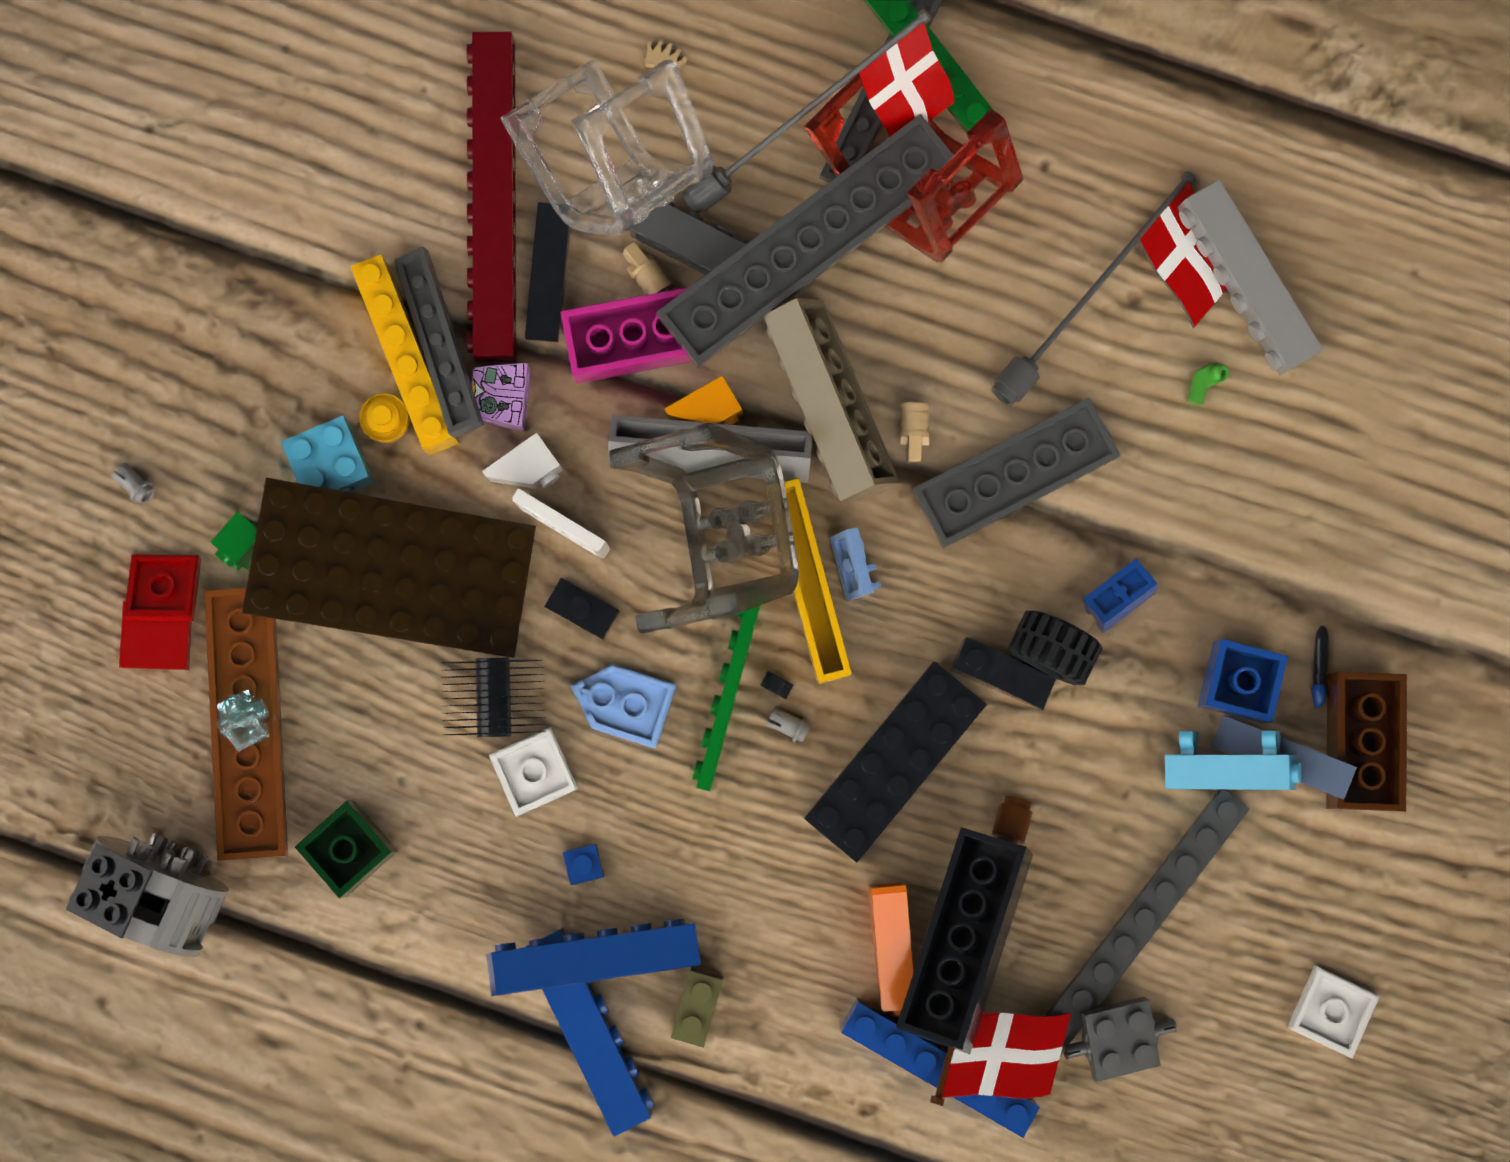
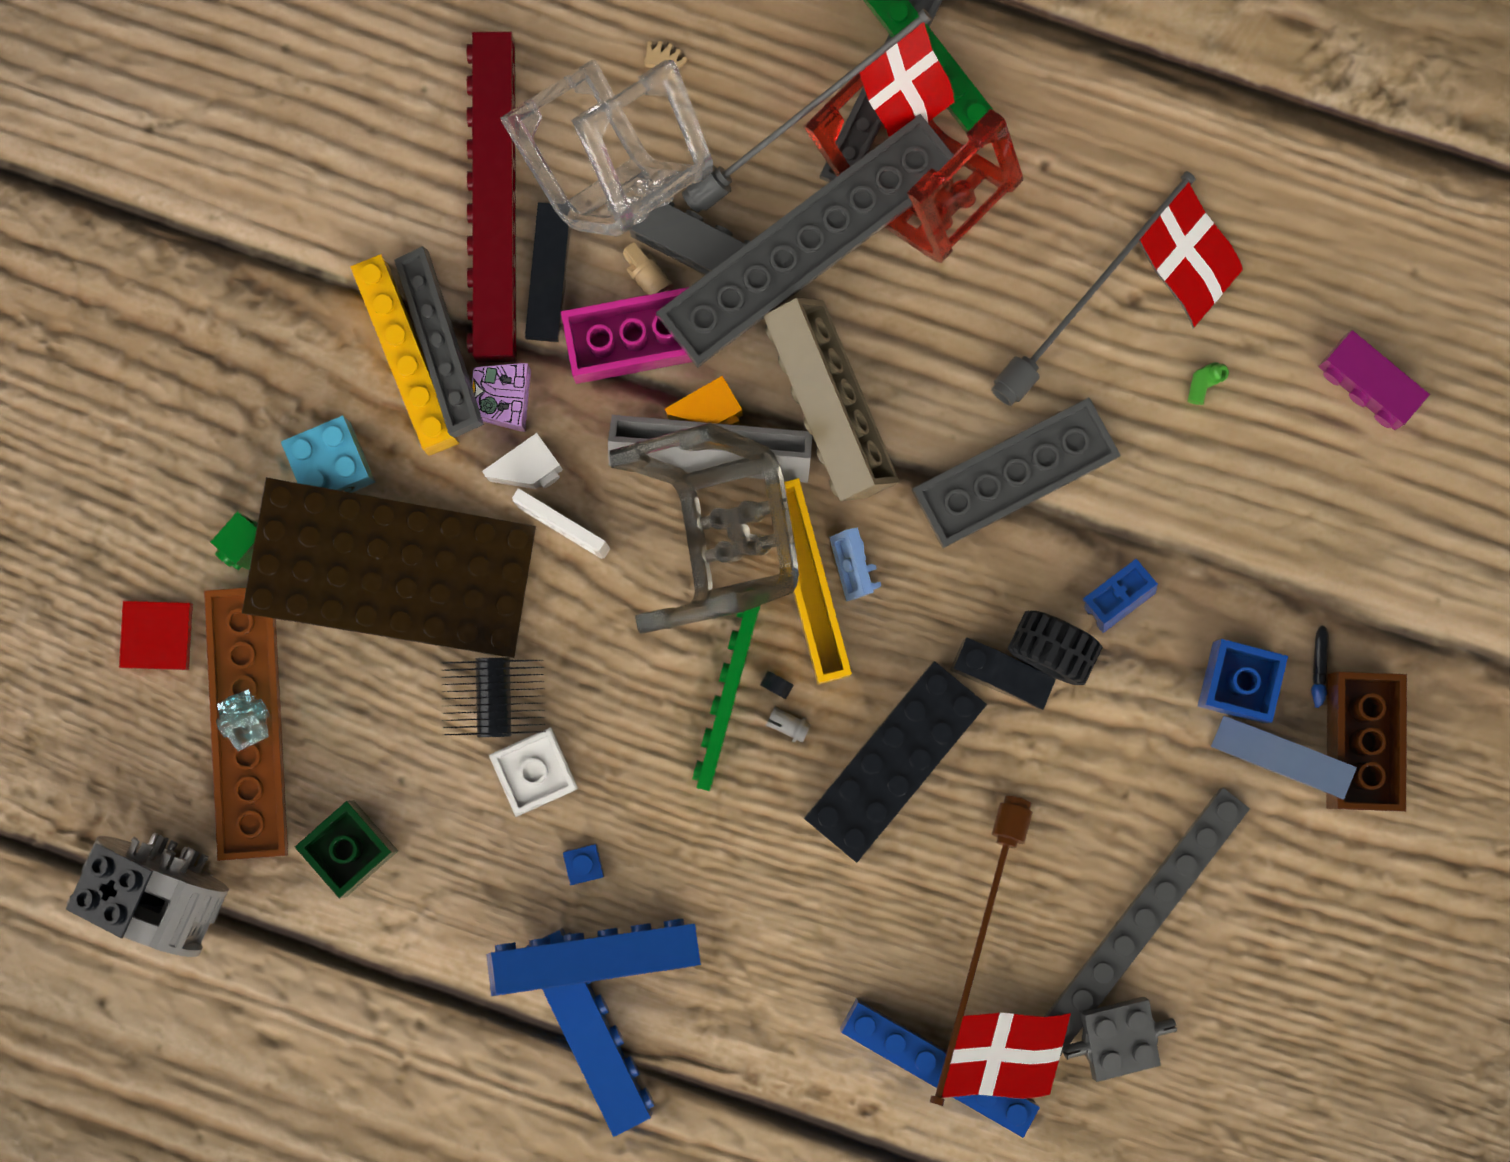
light grey pin [111,462,155,504] -> none
red tile [123,554,201,621] -> none
yellow plate [359,393,410,443] -> none
black tile [544,578,620,640] -> none
light blue tile [570,664,676,749] -> none
olive brick [671,967,724,1048] -> none
orange slope [868,882,913,1017] -> none
black brick [896,827,1033,1054] -> none
tan hinge [899,402,930,463] -> none
medium azure brick [1165,730,1302,790] -> none
light grey brick [1177,179,1323,376] -> none
white tile [1287,965,1380,1059] -> none
none -> magenta brick [1318,330,1430,430]

